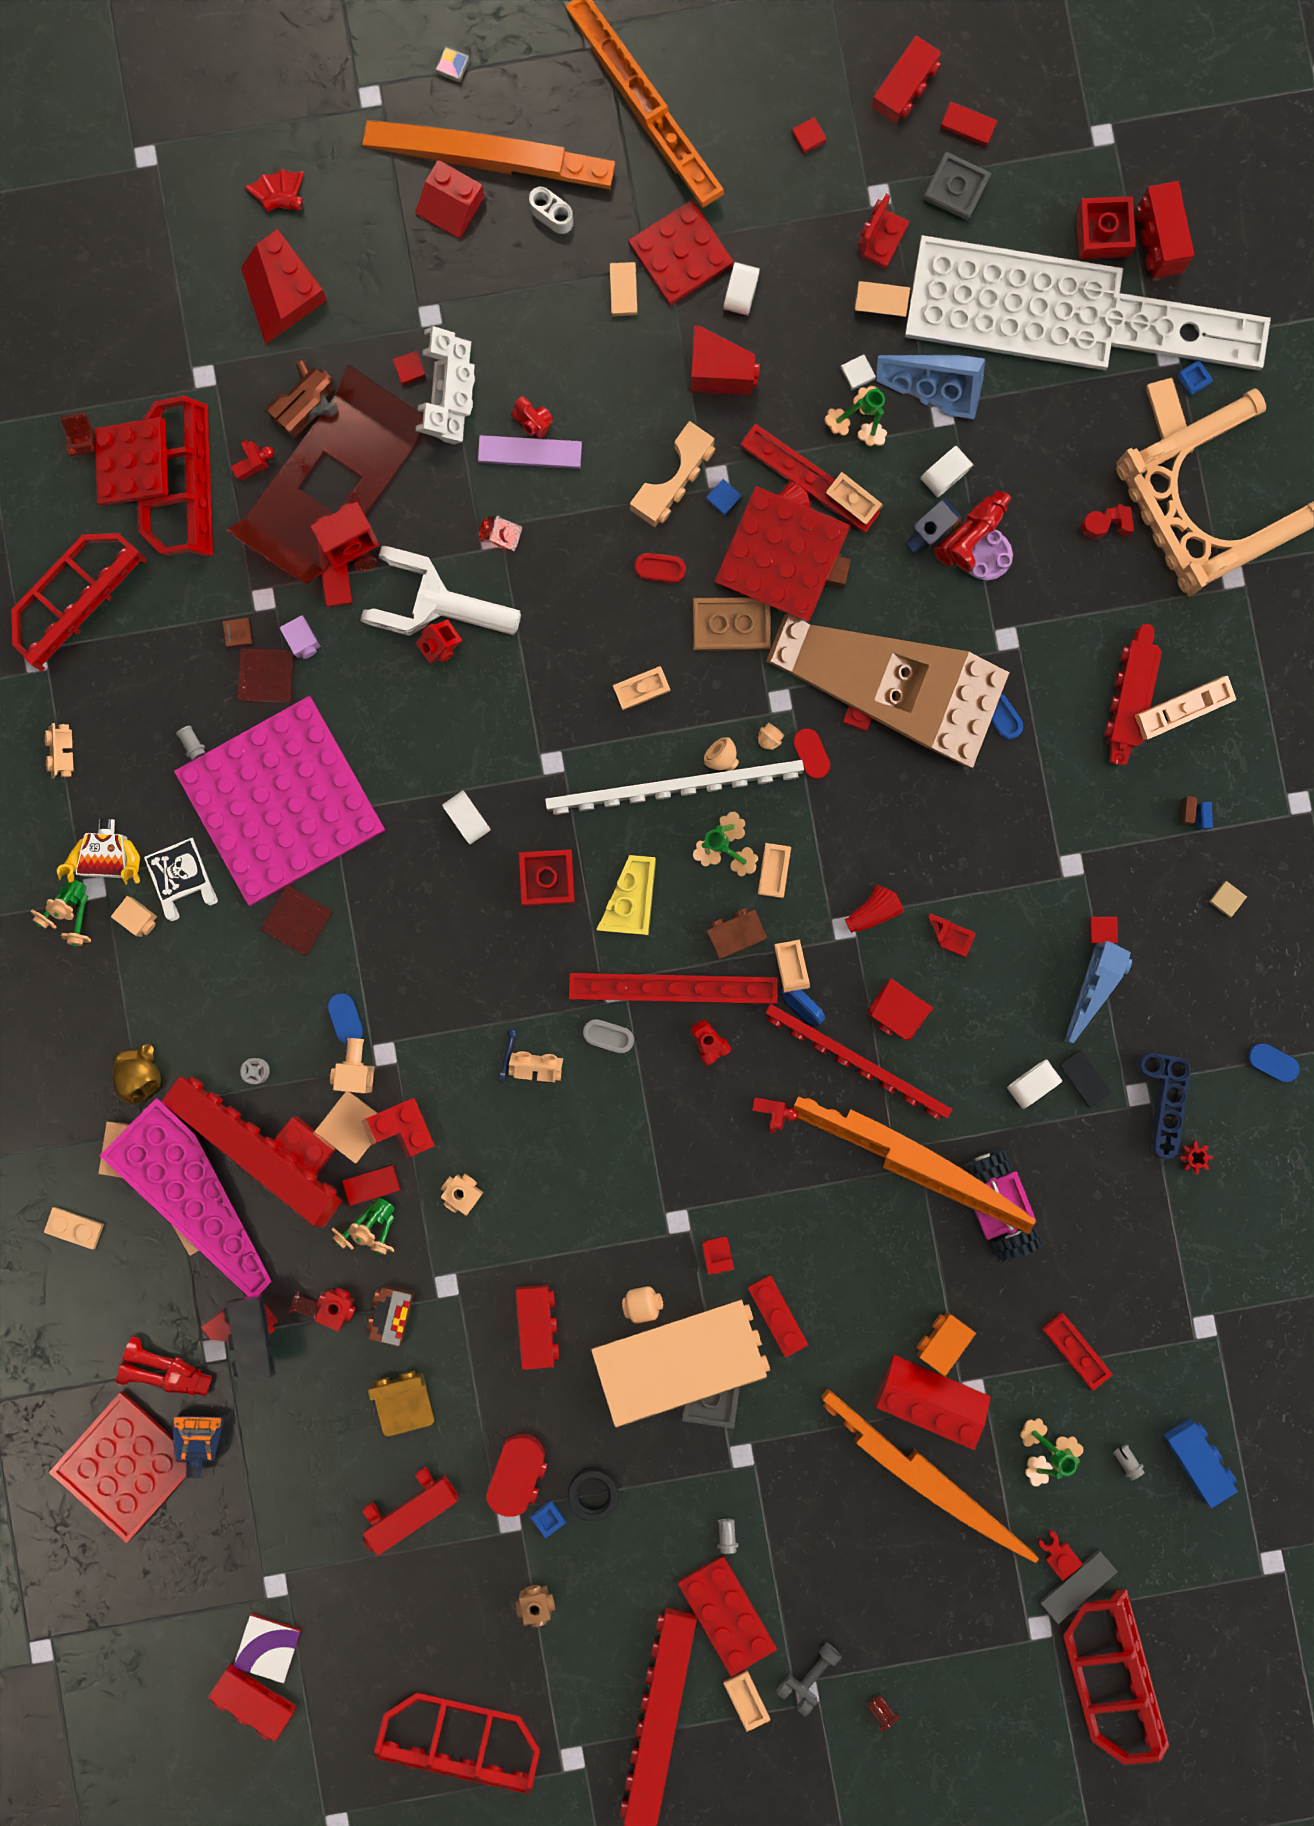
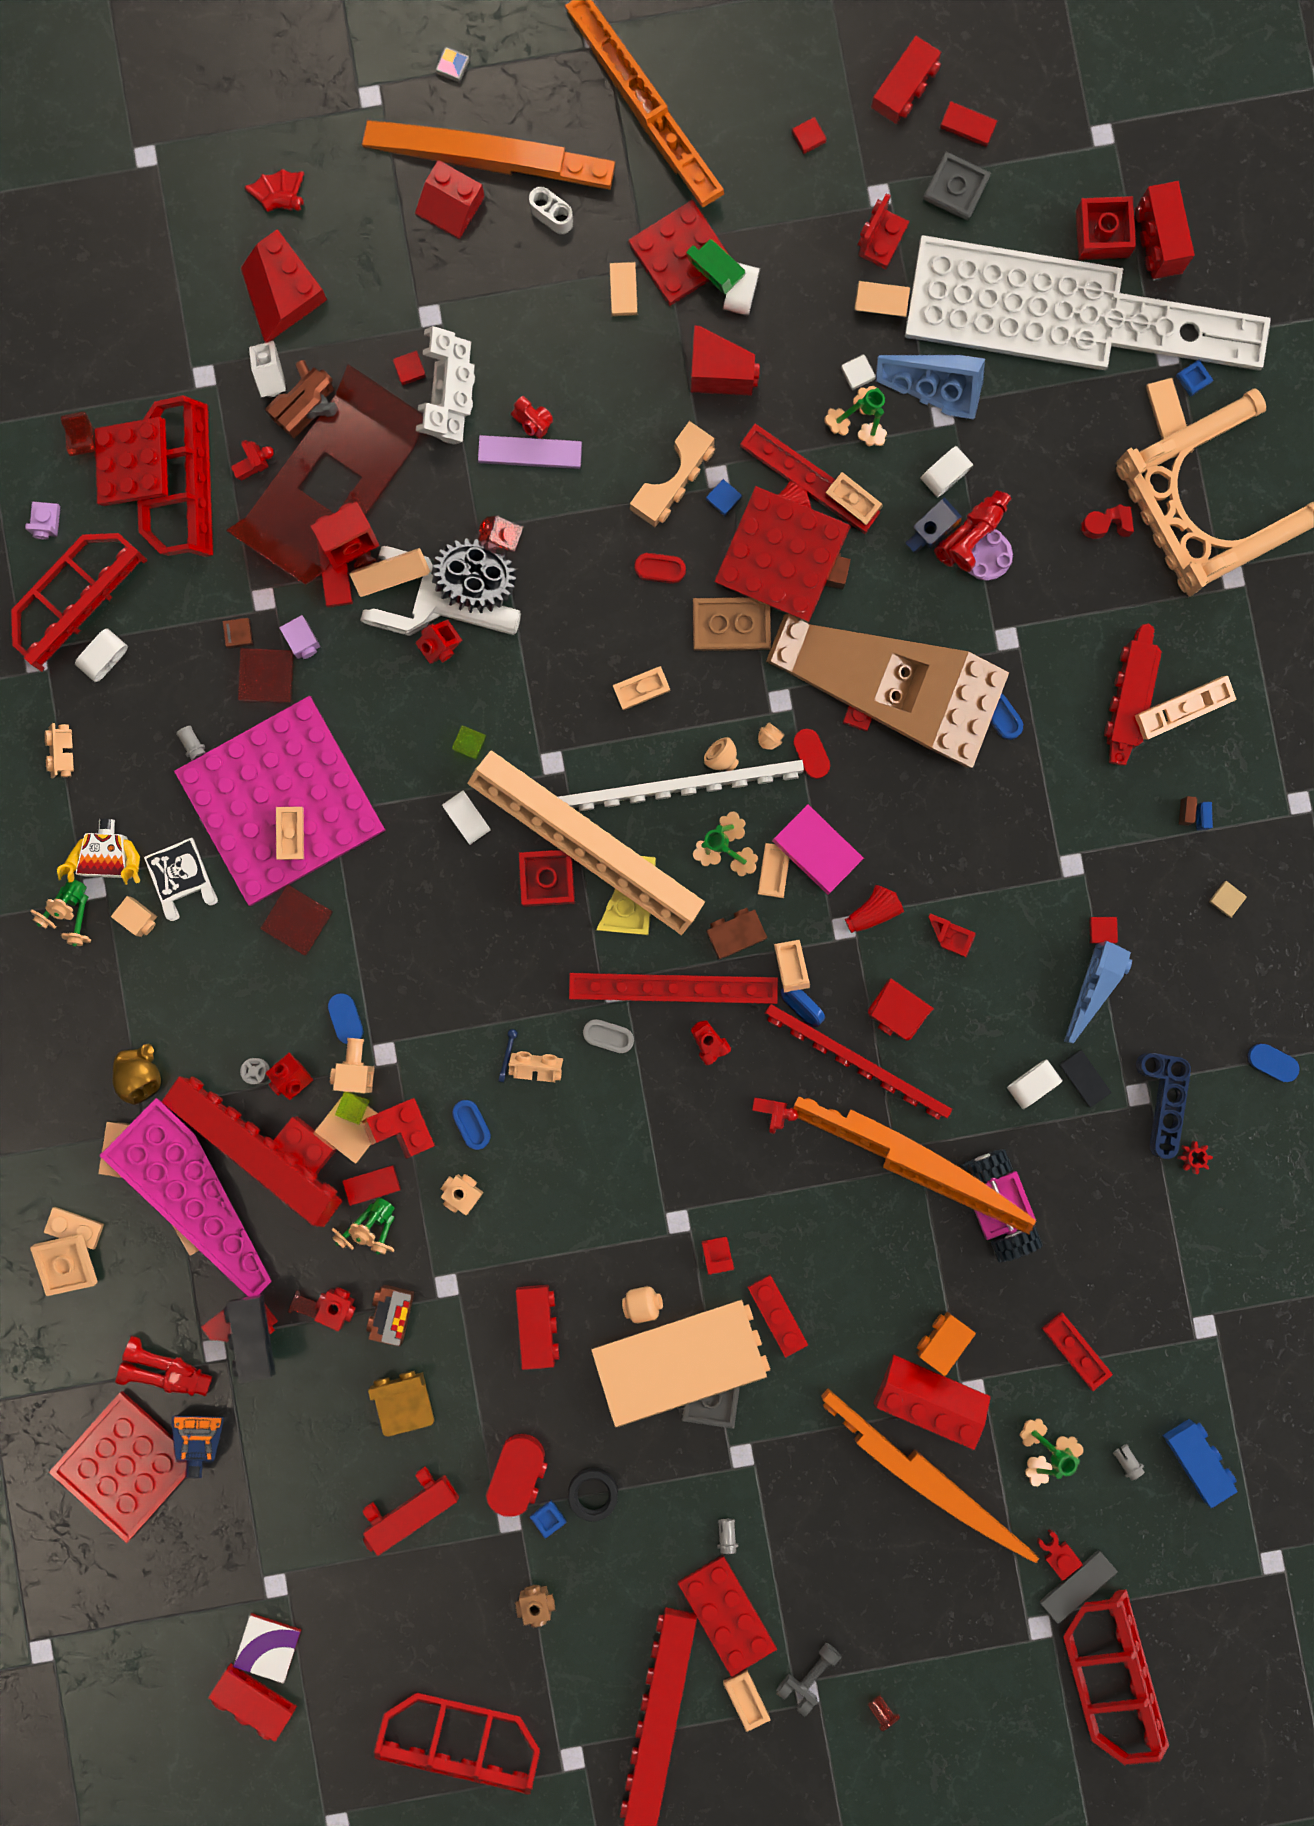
none -> lavender bracket [25,502,60,539]
none -> light nougat plate [30,1234,98,1296]
none -> white beam [75,629,128,682]
none -> white slope [249,341,286,397]
none -> red brick [266,1052,313,1100]
none -> light nougat plate [276,807,304,860]
none -> clear neon green tile [335,1091,370,1125]
none -> light nougat tile [350,548,430,597]
none -> black gear [431,539,516,613]
none -> clear neon green plate [452,725,486,760]
none -> blue tile [452,1100,491,1150]
none -> light nougat brick [467,751,705,935]
none -> green panel [686,239,746,295]
none -> dark pink tile [772,805,863,895]

